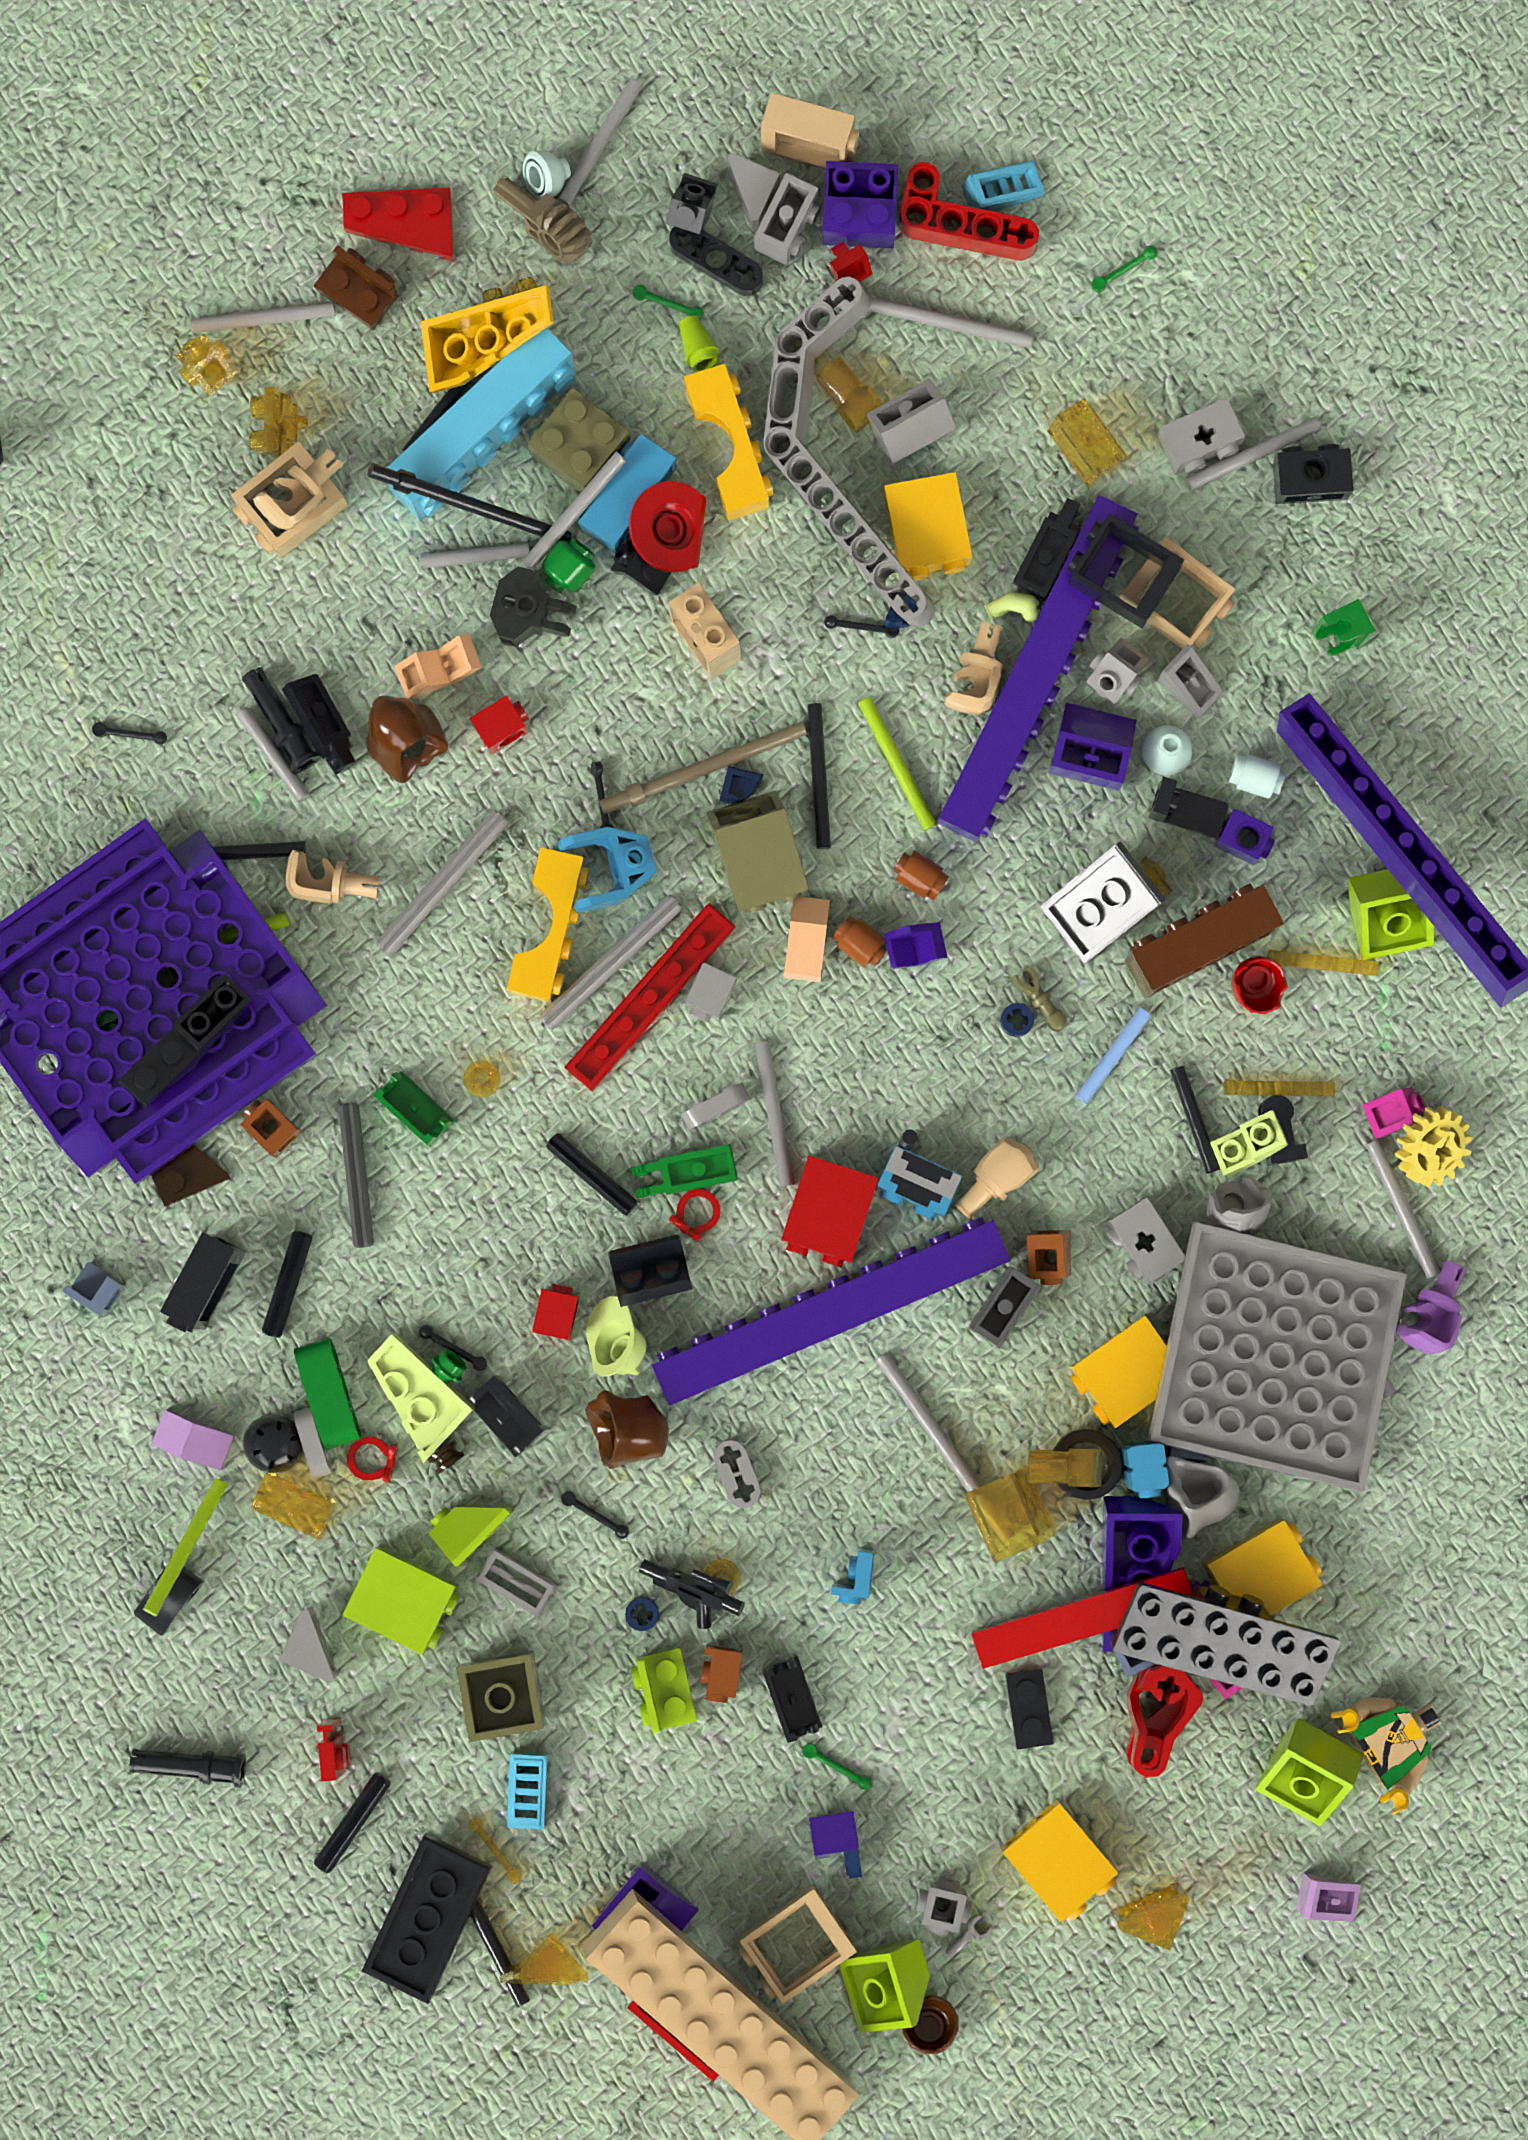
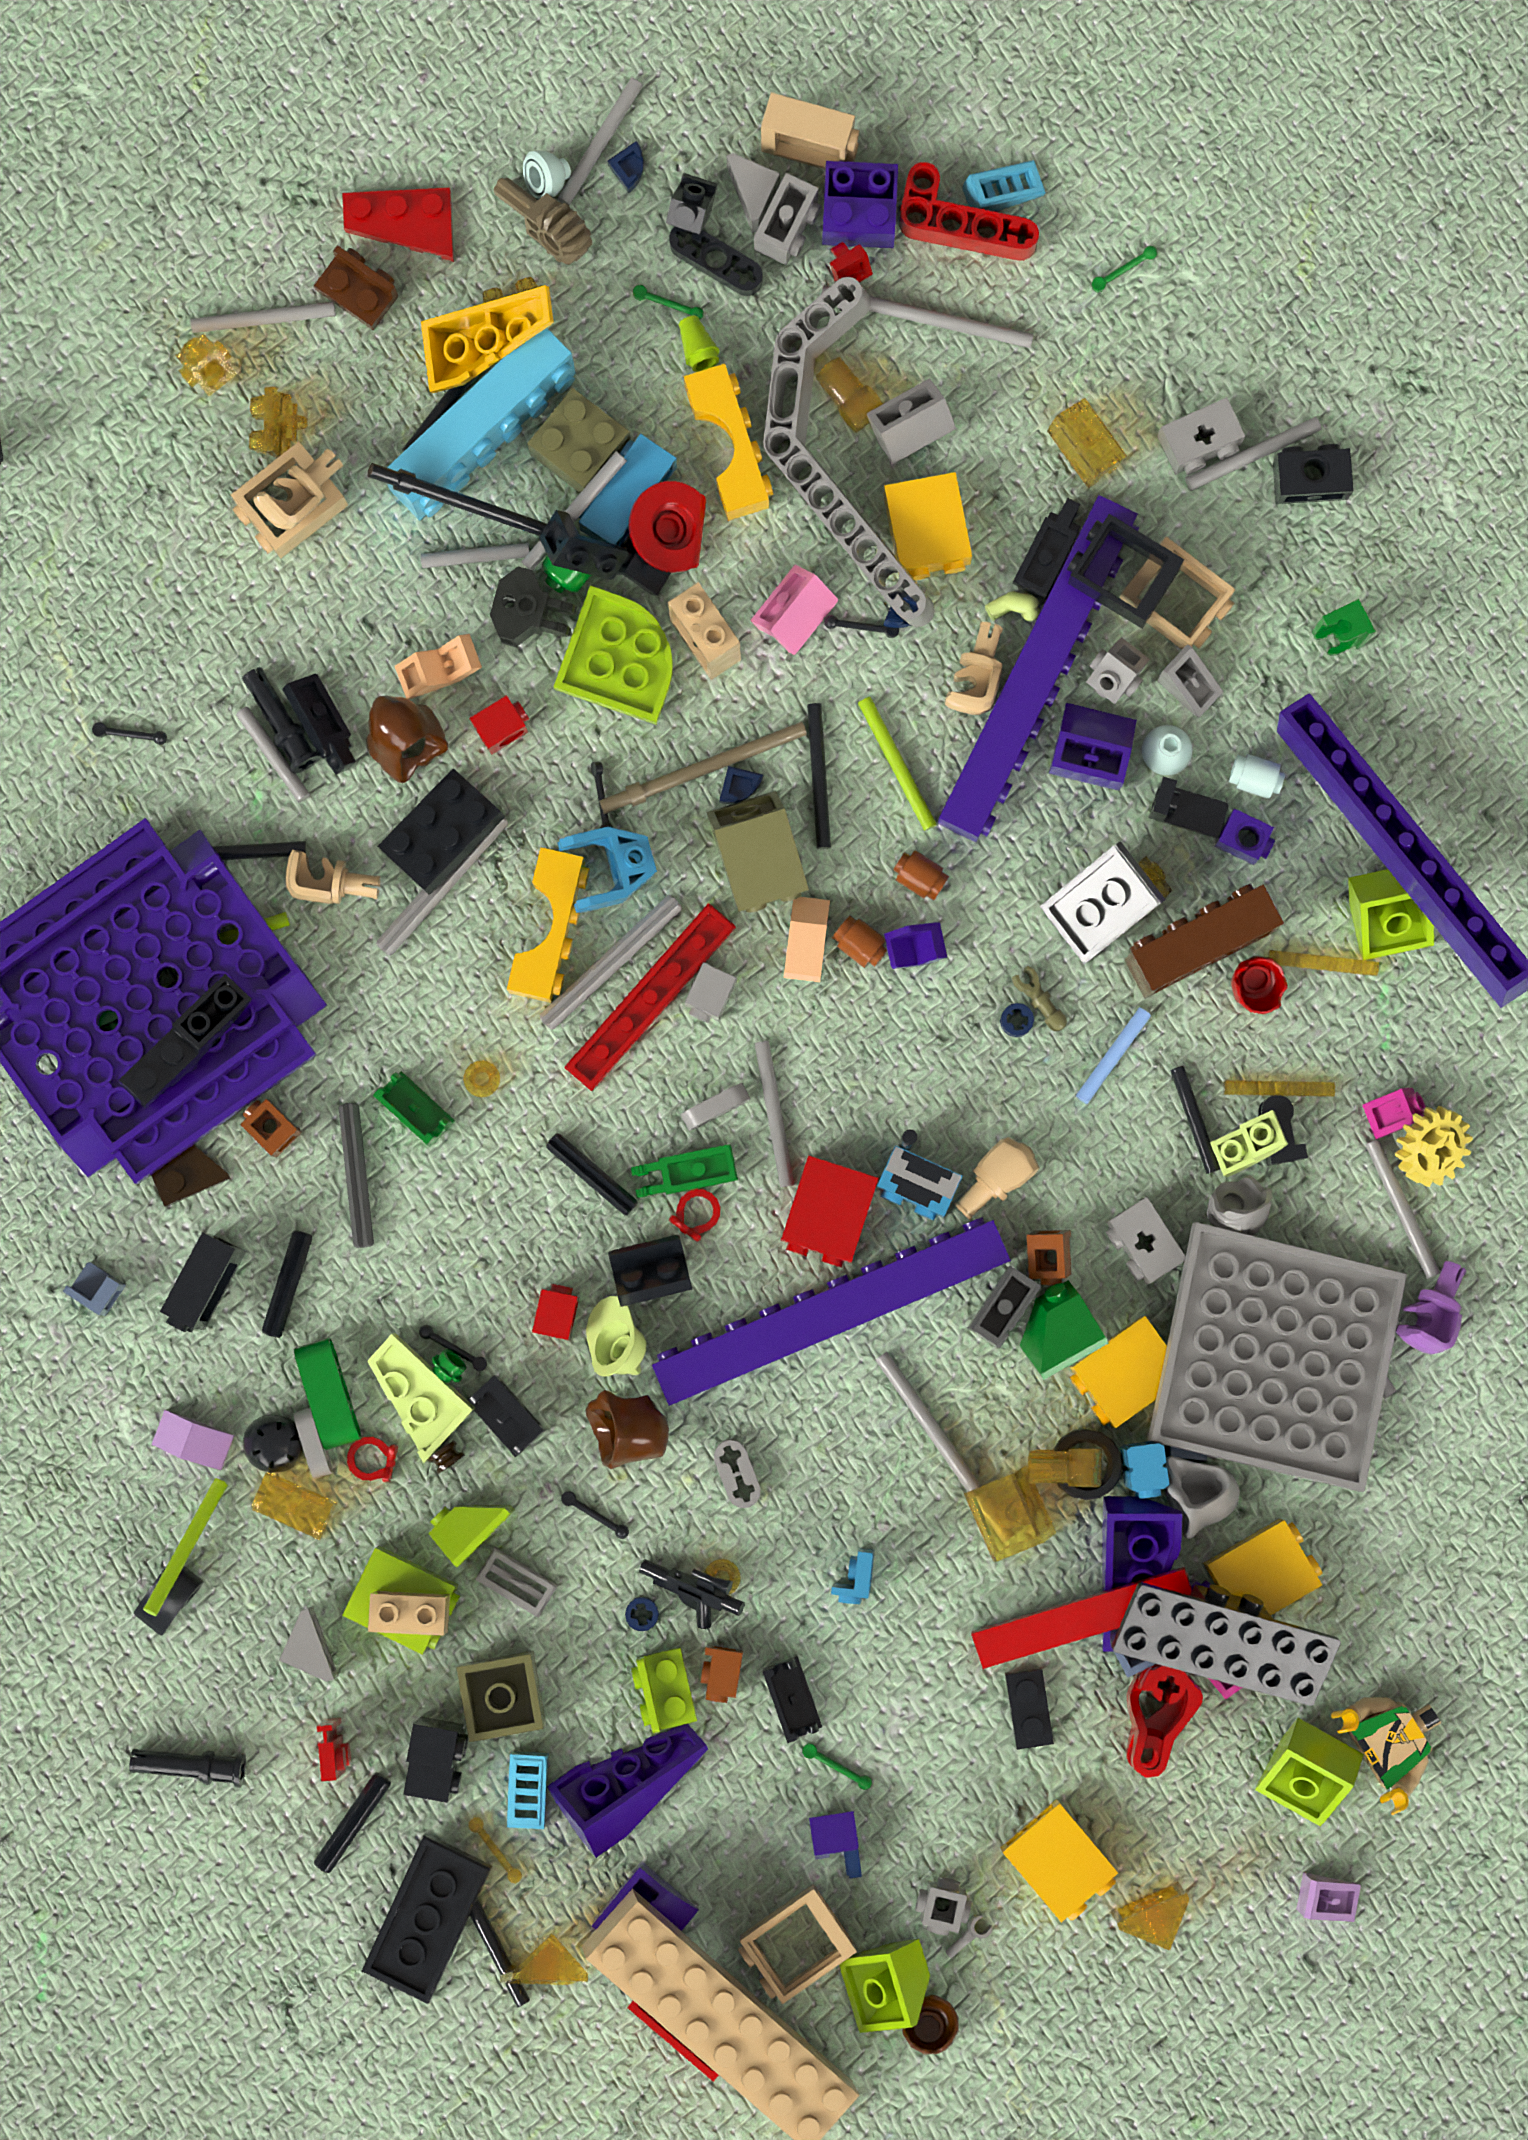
none -> tan brick [368,1591,450,1636]
none -> black plate [377,768,505,895]
none -> black brick [403,1716,469,1803]
none -> black bracket [539,510,629,580]
none -> dark purple wedge [547,1724,708,1858]
none -> lime plate [553,586,673,725]
none -> dark blue tile [608,141,644,193]
none -> bright pink panel [750,565,838,655]
none -> green slope [1019,1280,1109,1380]

